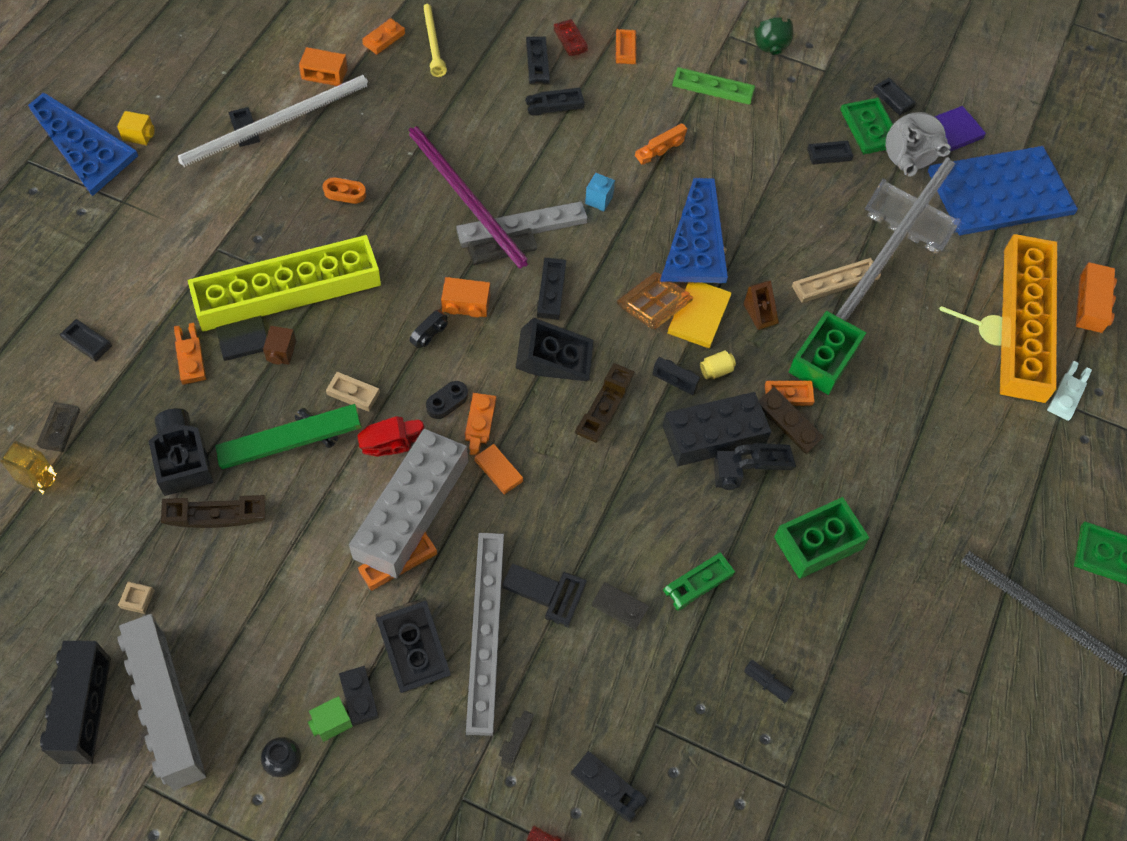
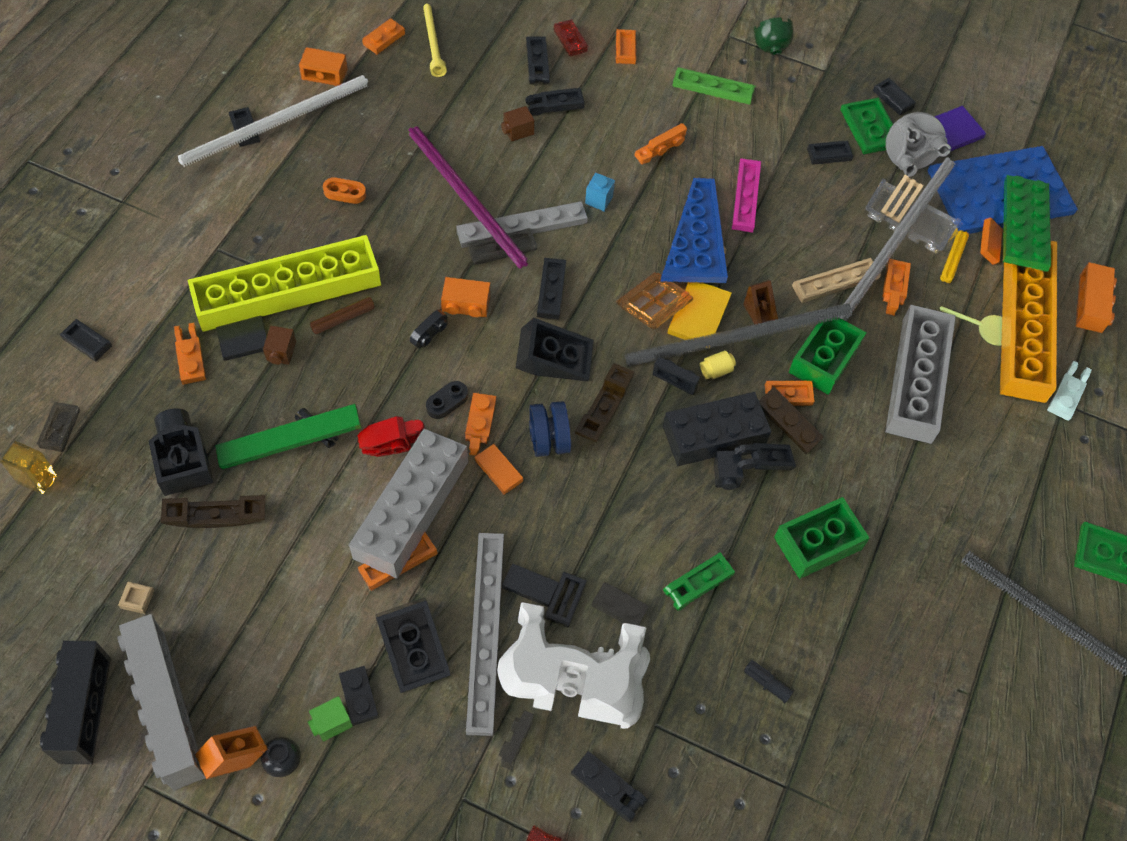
blue wing [28,92,138,196] -> none
yellow brick [117,111,155,146] -> none
tan plate [326,372,380,412] -> none
none -> orange brick [195,726,267,779]
none -> reddish brown axle [310,297,375,334]
none -> white animal [497,603,650,728]
none -> reddish brown brick [501,106,535,142]
none -> dark blue wheel [529,401,571,457]
none -> dark grey axle [625,303,852,367]
none -> dark pink plate [732,158,761,233]
none -> tan tile [881,175,924,223]
none -> orange hinge [882,258,911,316]
none -> light grey brick [885,305,956,444]
none -> yellow axle [940,230,969,283]
none -> orange tile [980,217,1003,265]
none -> green plate [1003,175,1051,272]

